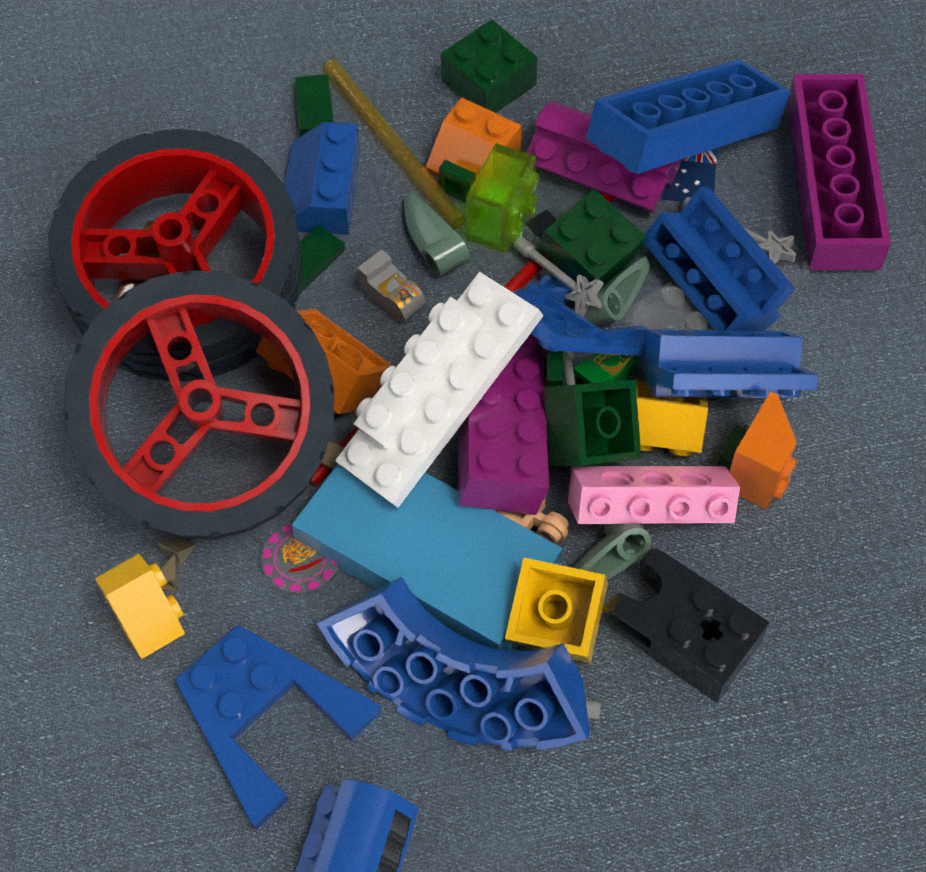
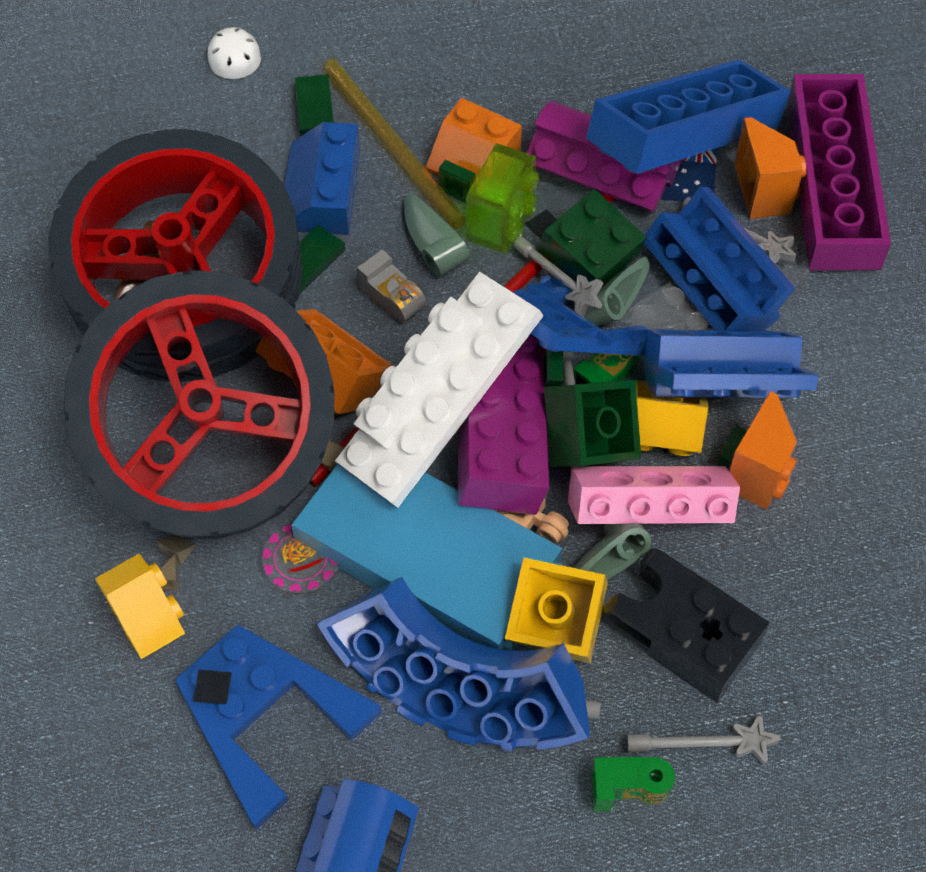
dark green brick [441,19,538,113] -> none
none -> black sticker [193,670,232,704]
none -> white helmet [207,27,261,79]
none -> green leg [591,757,675,812]
none -> light grey piece [626,716,780,765]
none -> orange slope [734,117,806,219]

